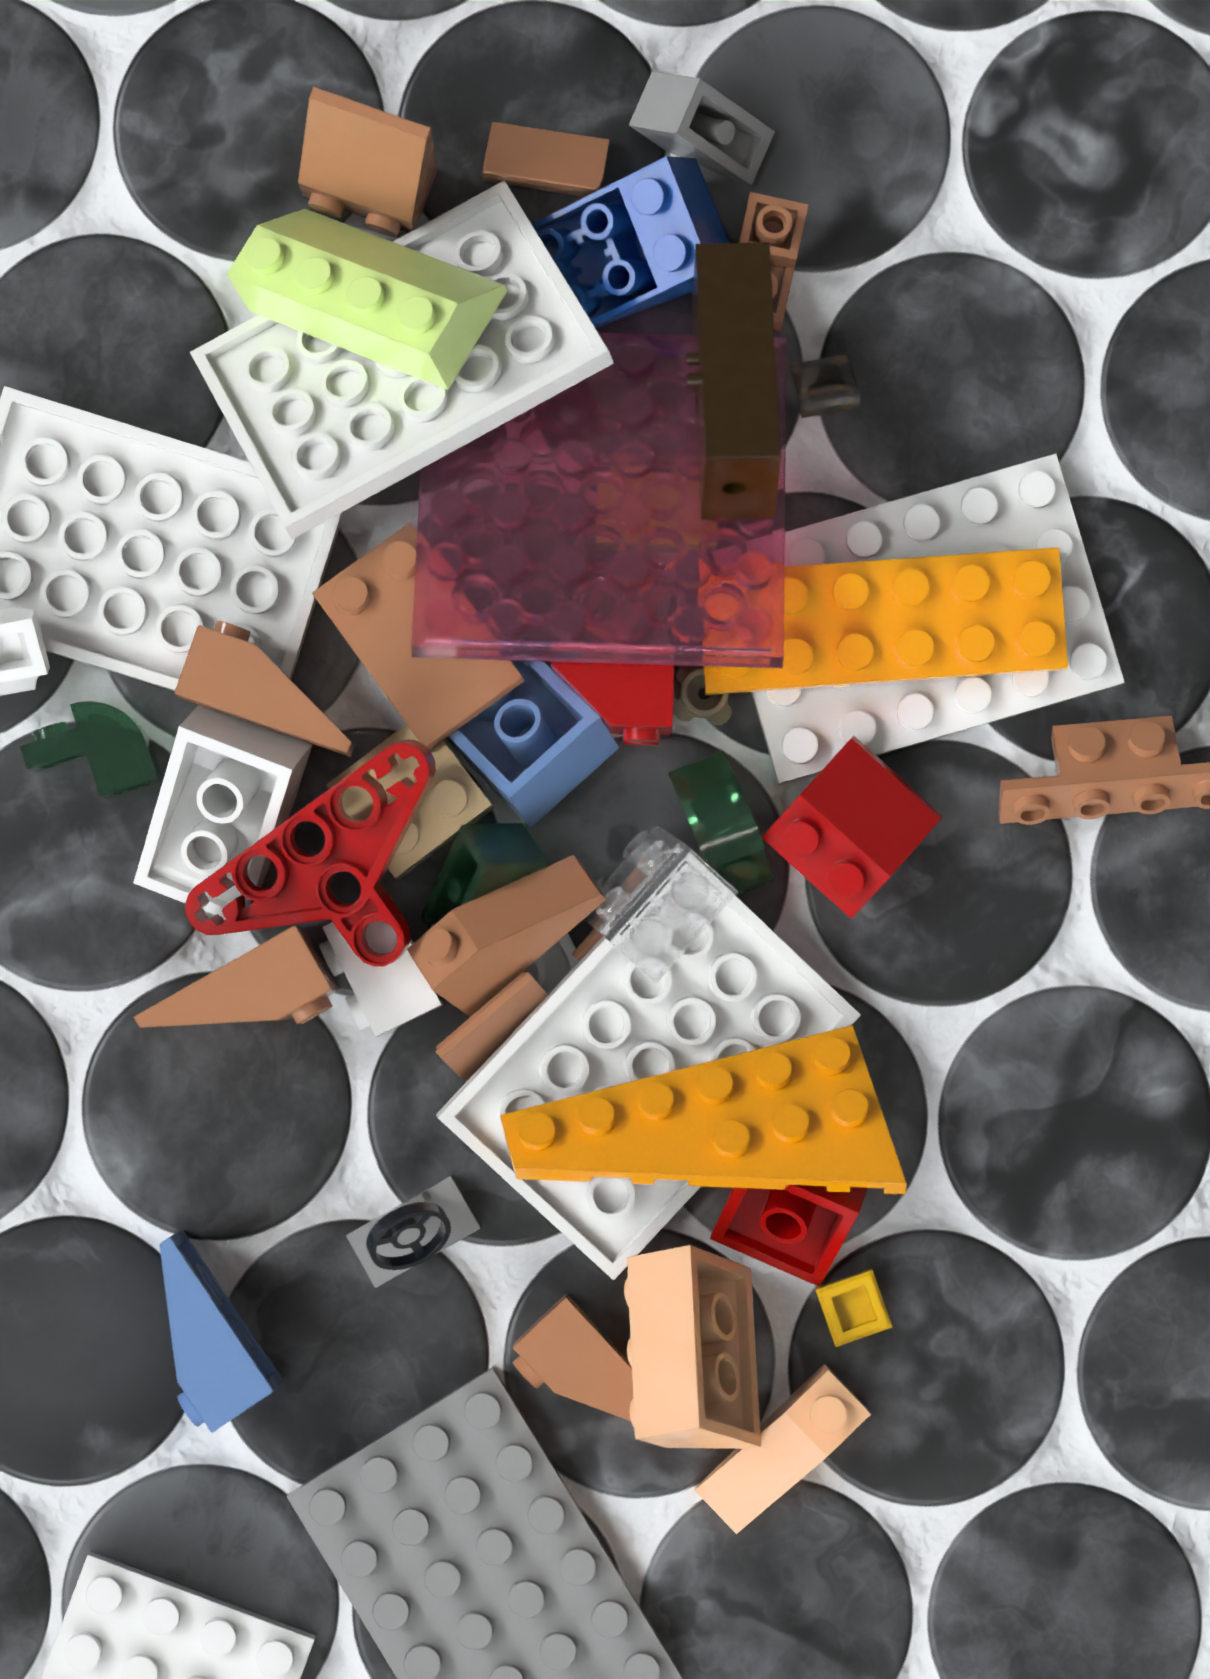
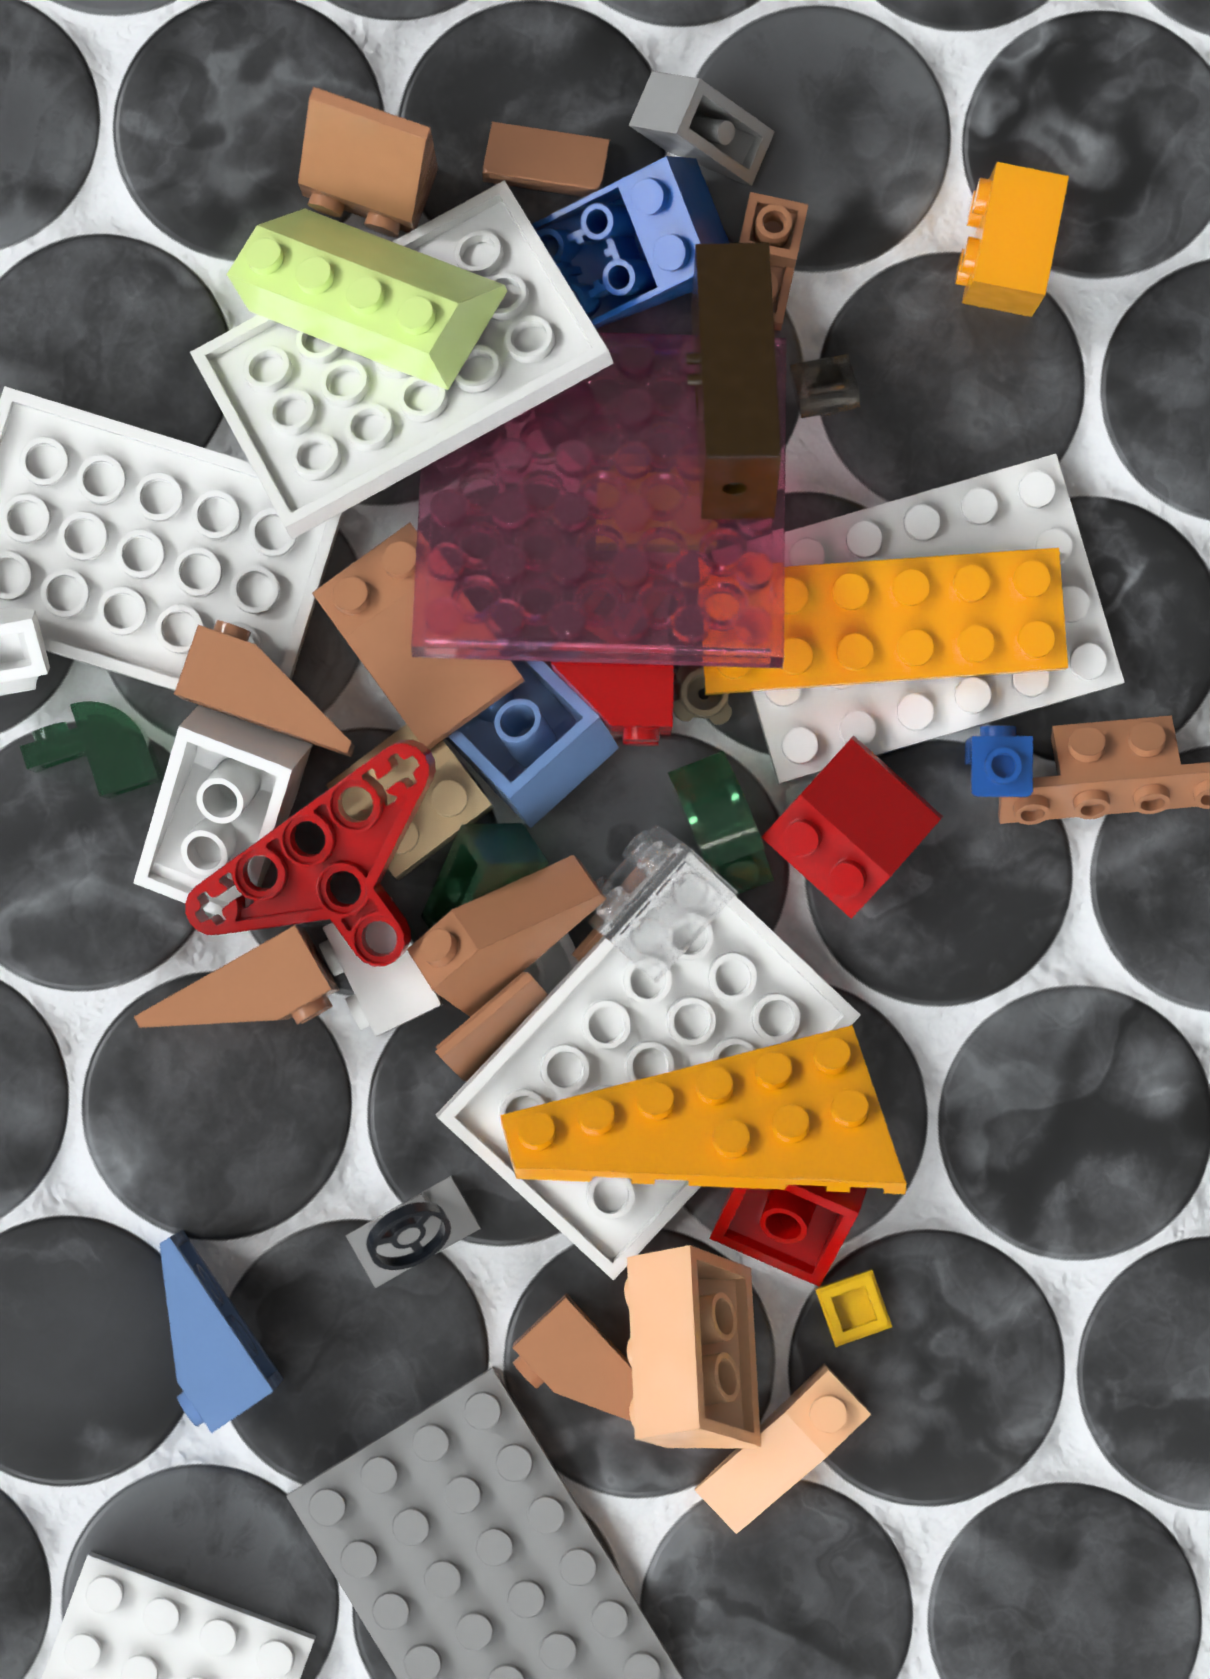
none -> light orange brick [955,162,1069,317]
none -> blue bracket [965,726,1033,797]

